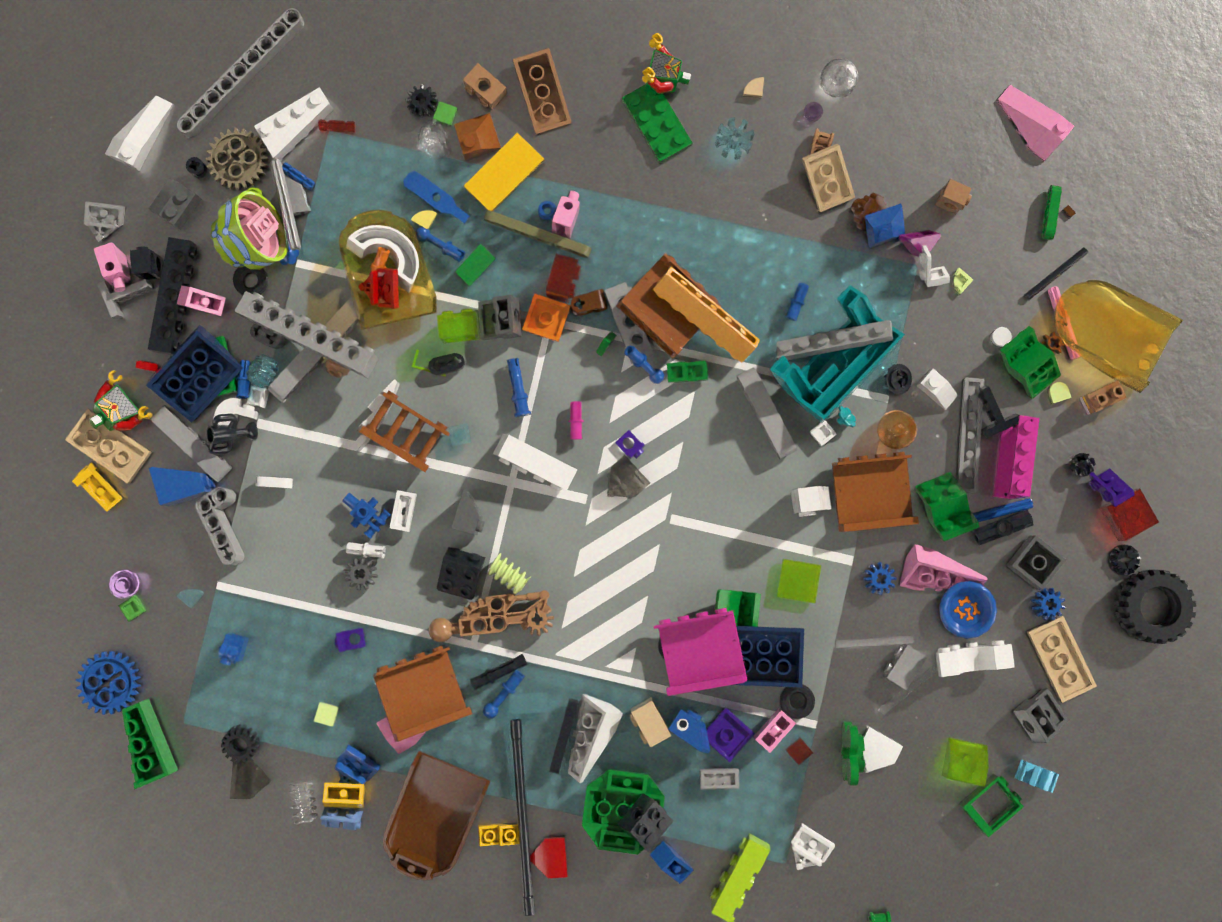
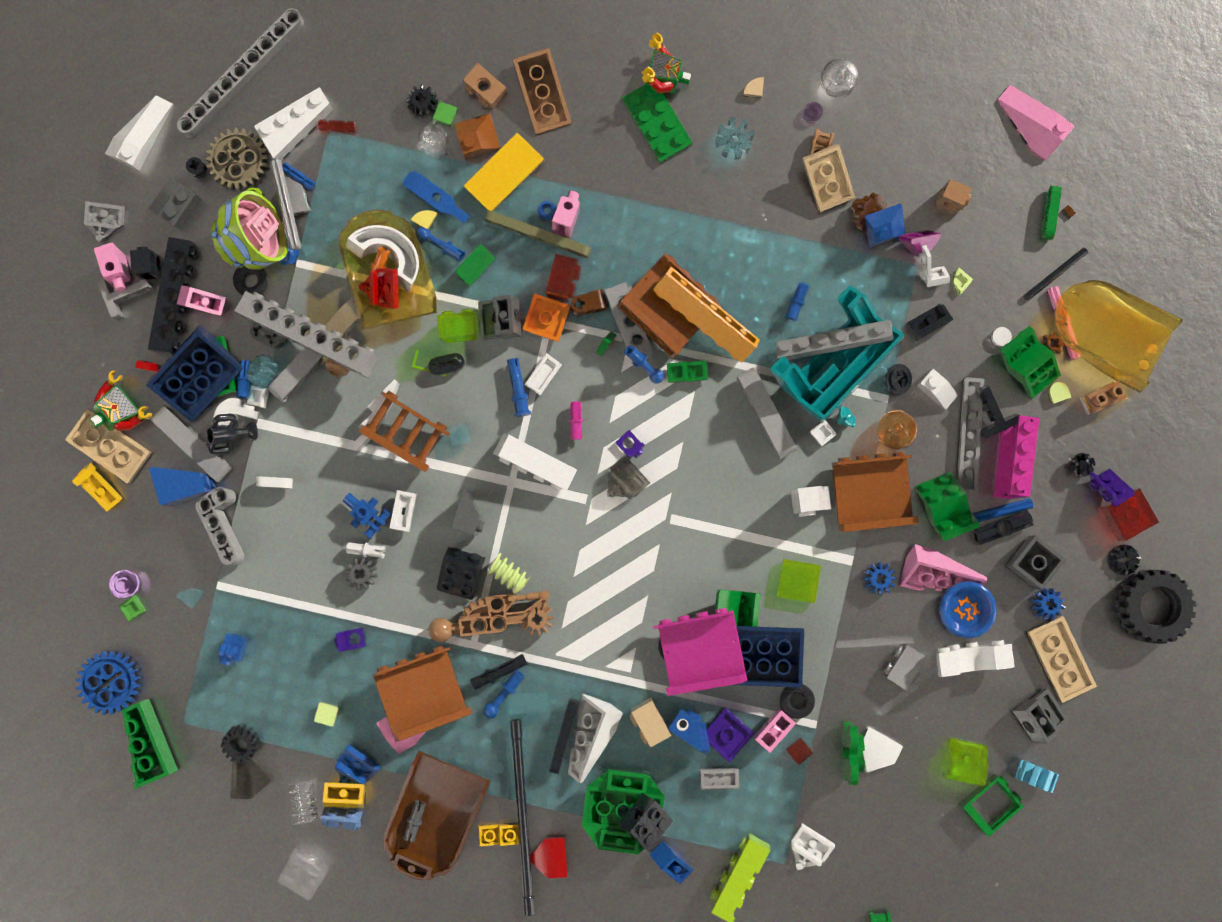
none -> clear bracket [277,847,331,901]
none -> dark grey pin [403,800,426,842]
none -> white tile [524,353,562,396]
none -> black hinge [907,304,954,341]

